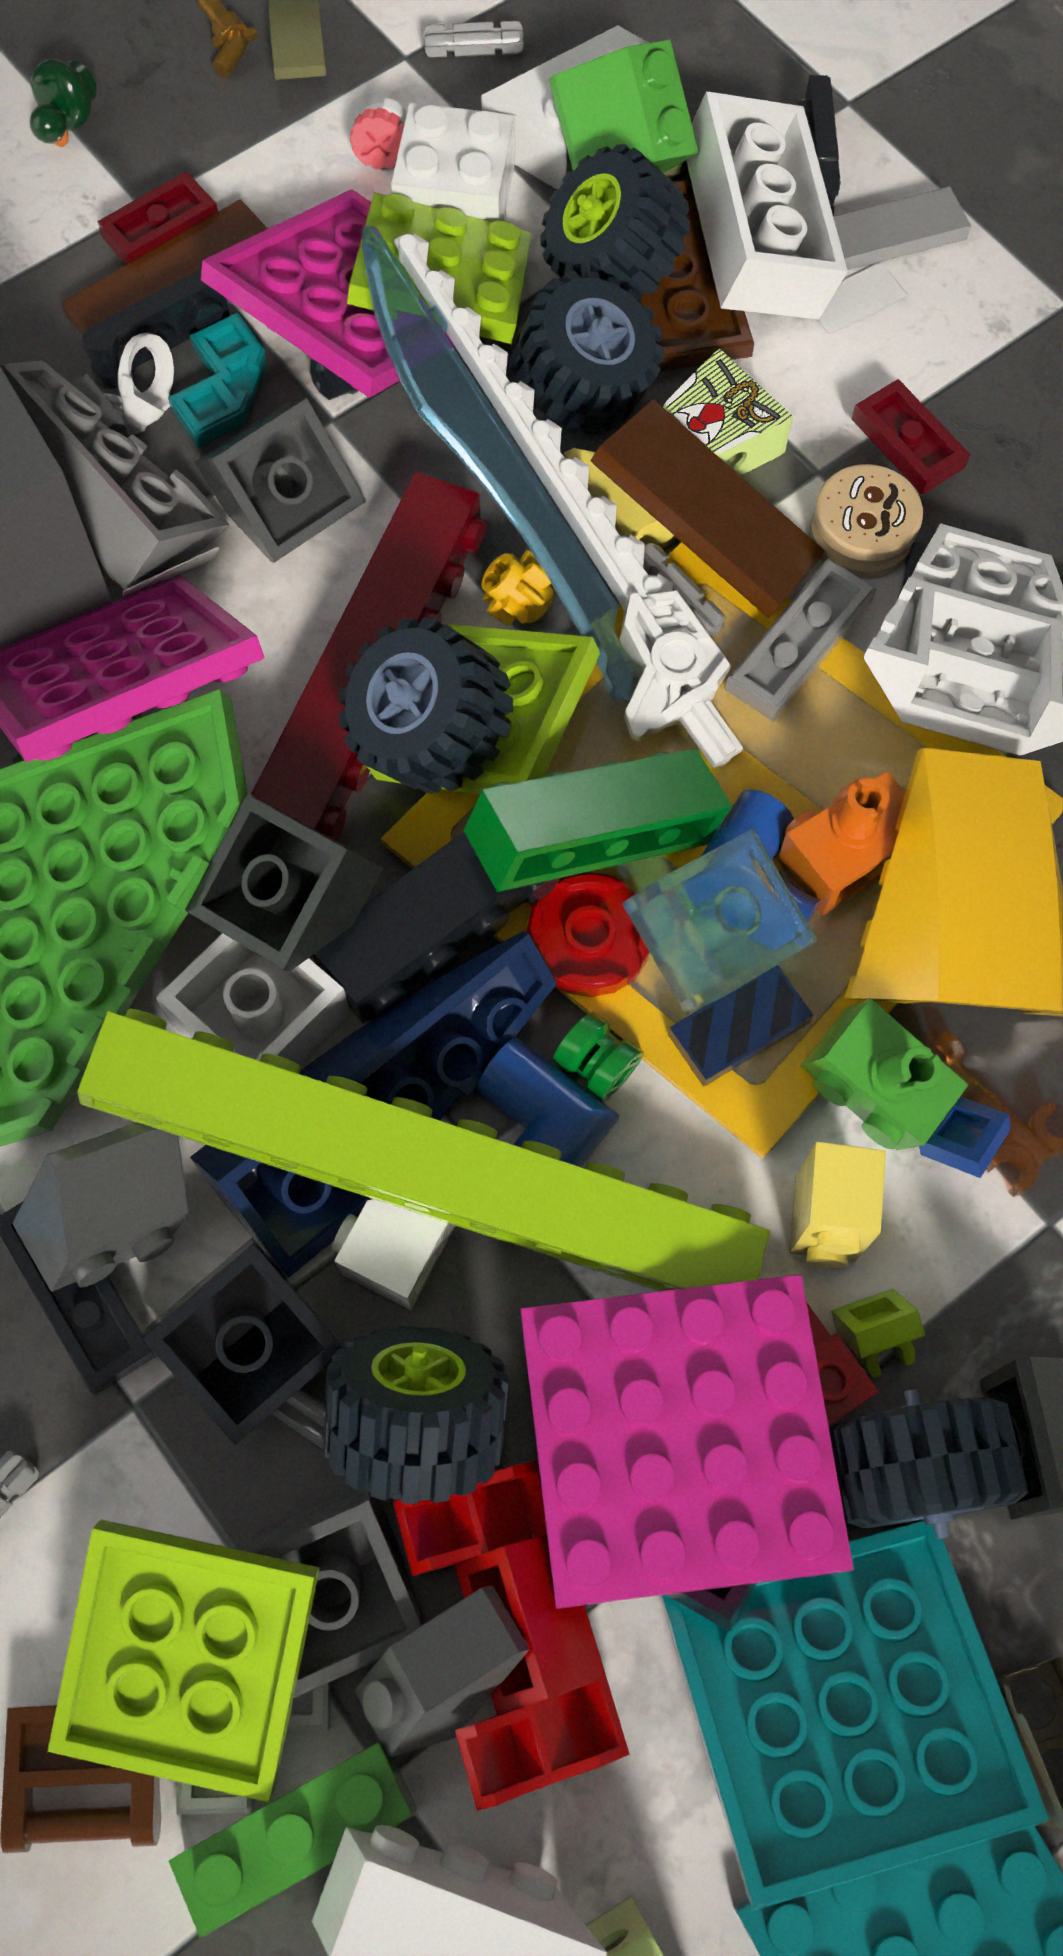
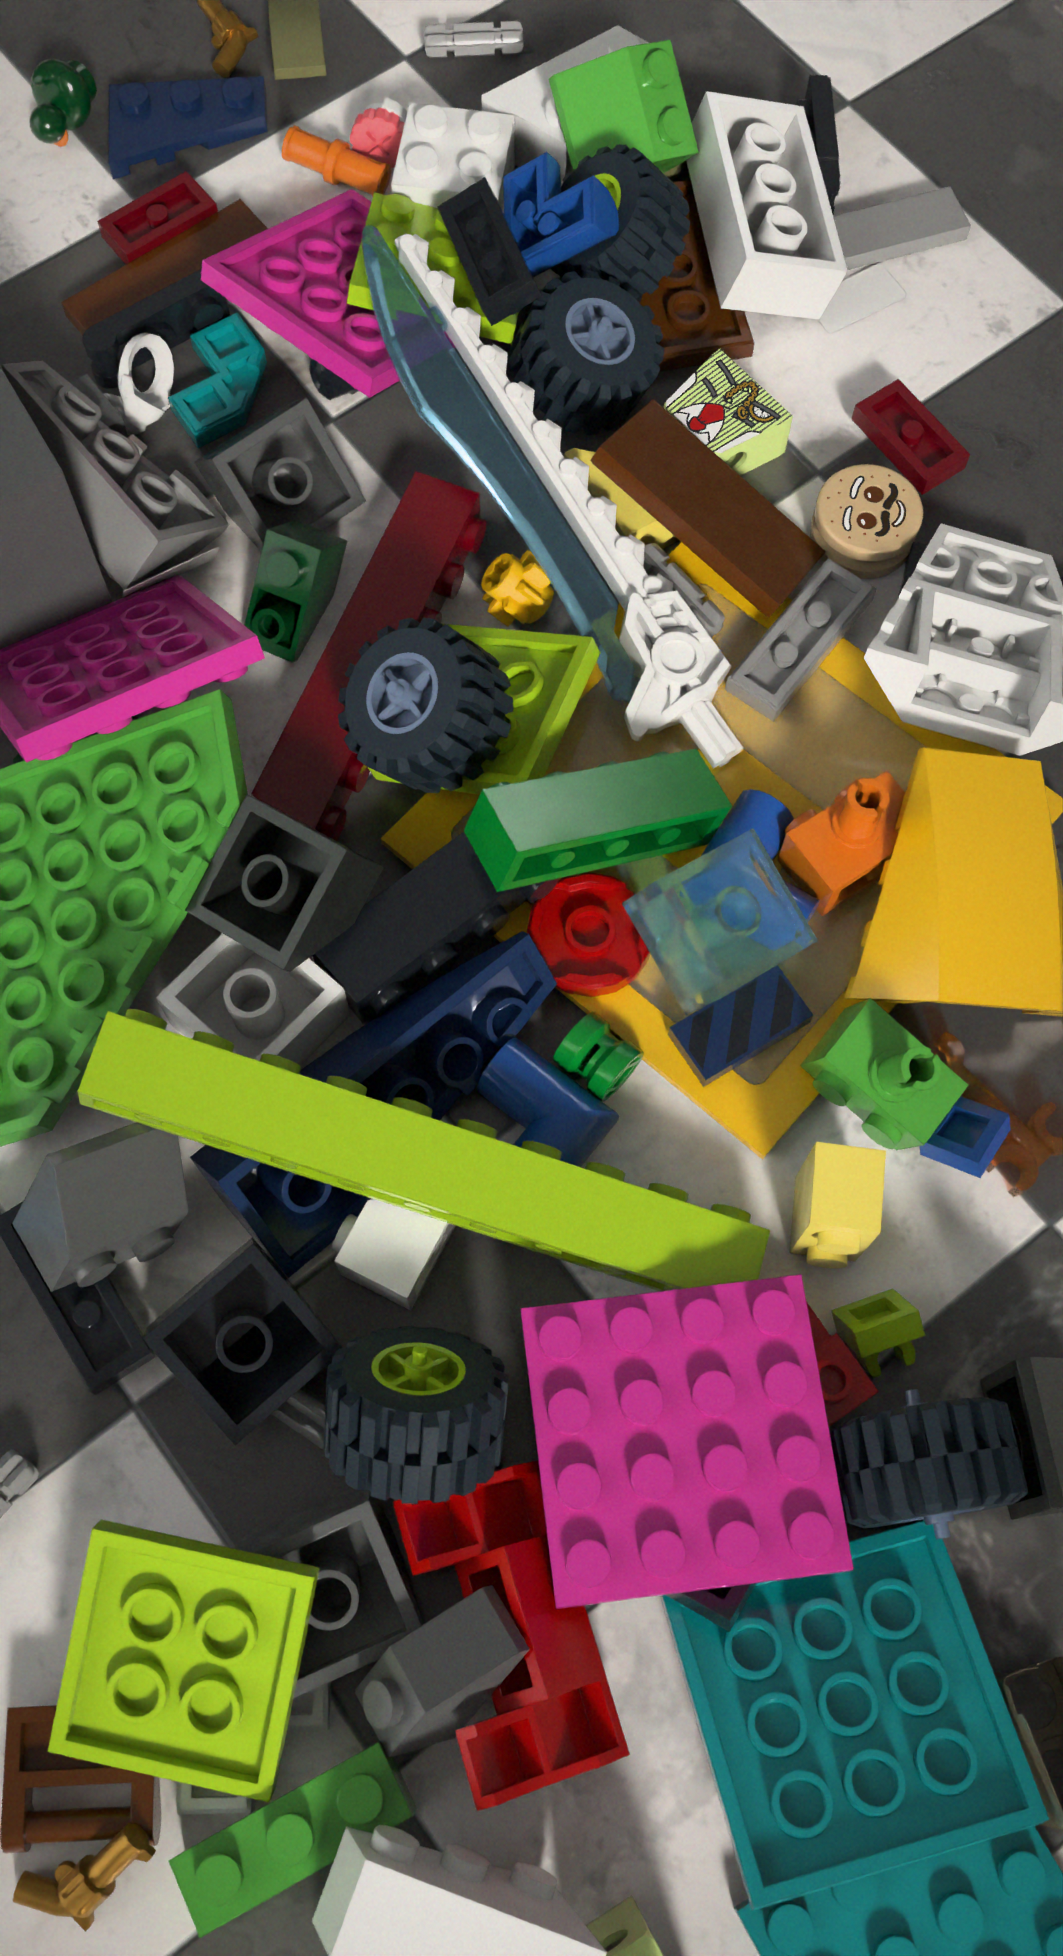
none -> pearl gold piece [13,1823,156,1932]
none -> dark blue wing [109,76,268,180]
none -> dark green slope [245,520,348,662]
none -> orange pin [282,125,391,196]
none -> black plate [437,177,542,326]
none -> blue brick [503,152,619,277]

